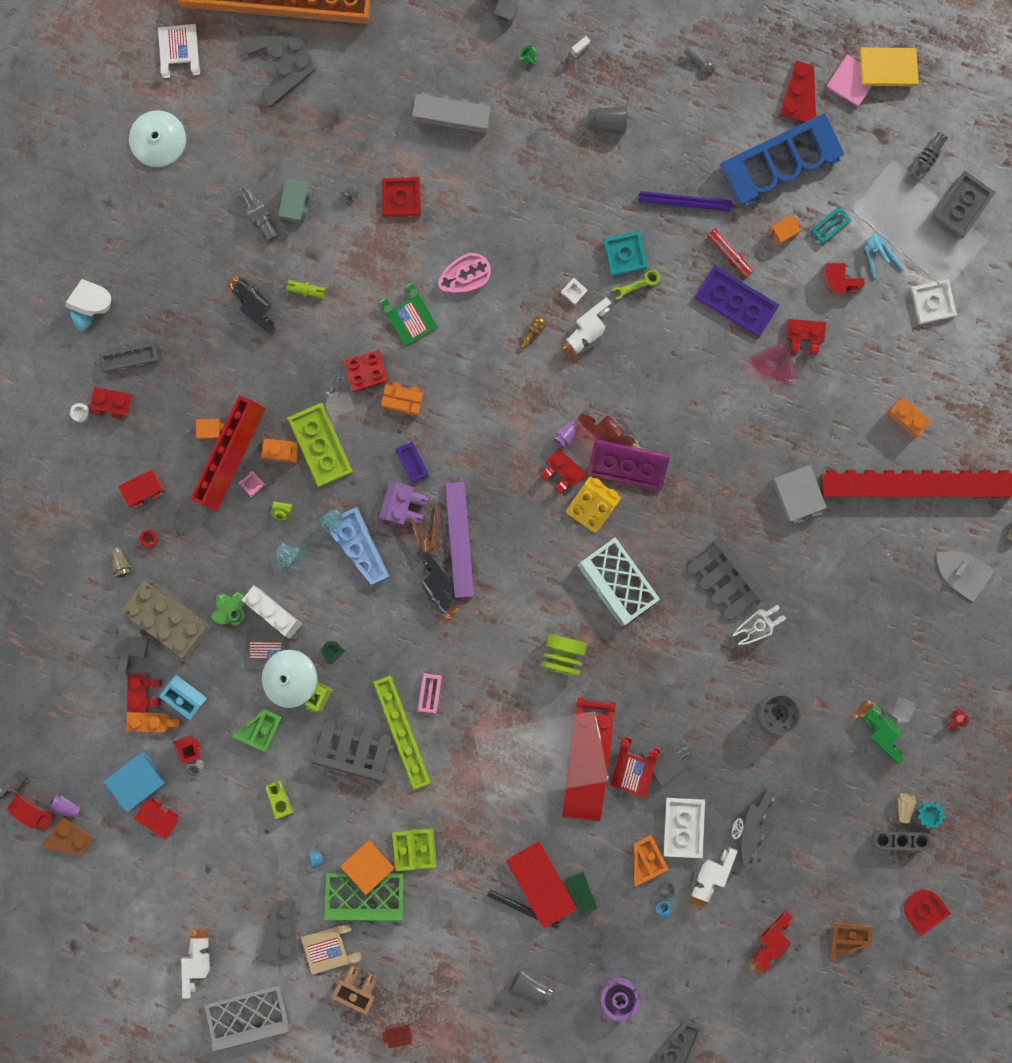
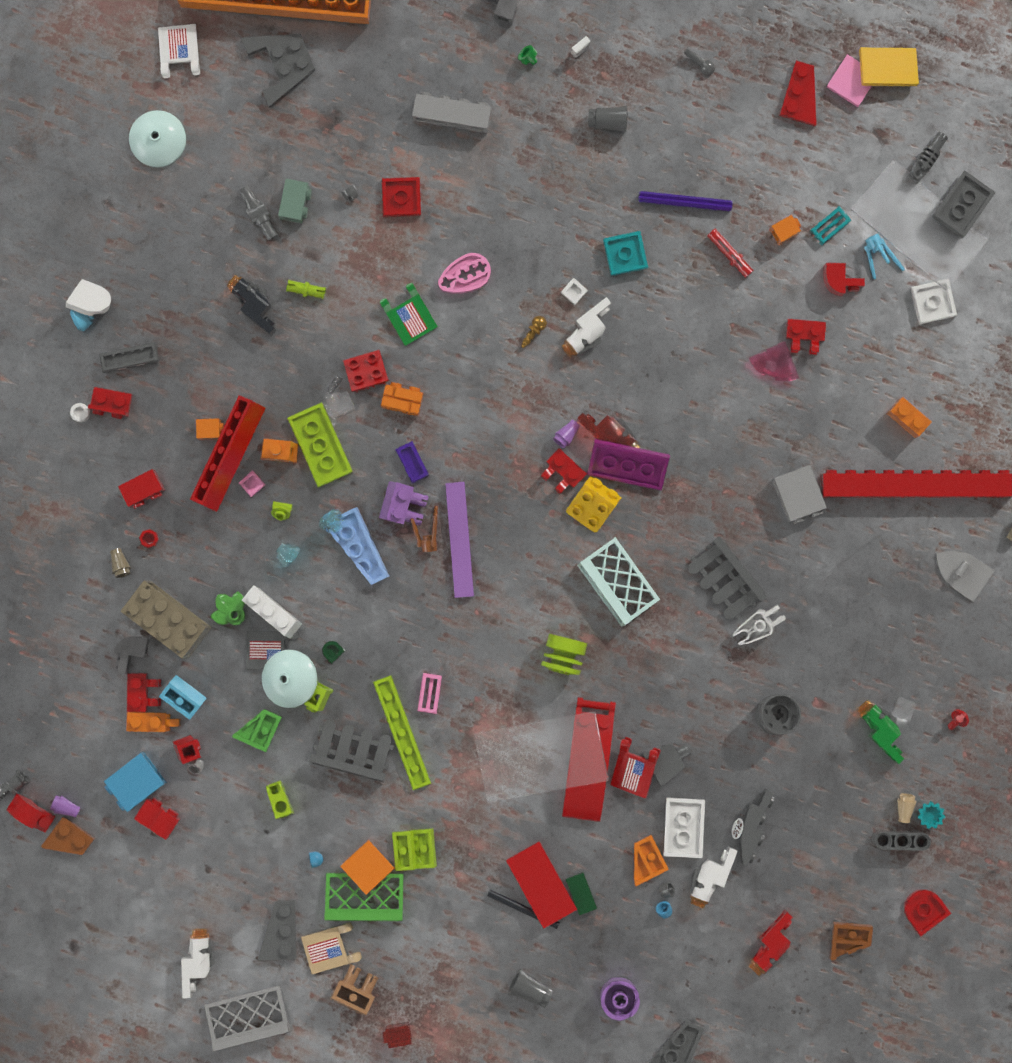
black plate [422,552,460,620] -> none
lime brick [612,270,660,300] -> none
dark purple tile [694,265,779,338] -> none
blue fence [720,113,845,207] -> none

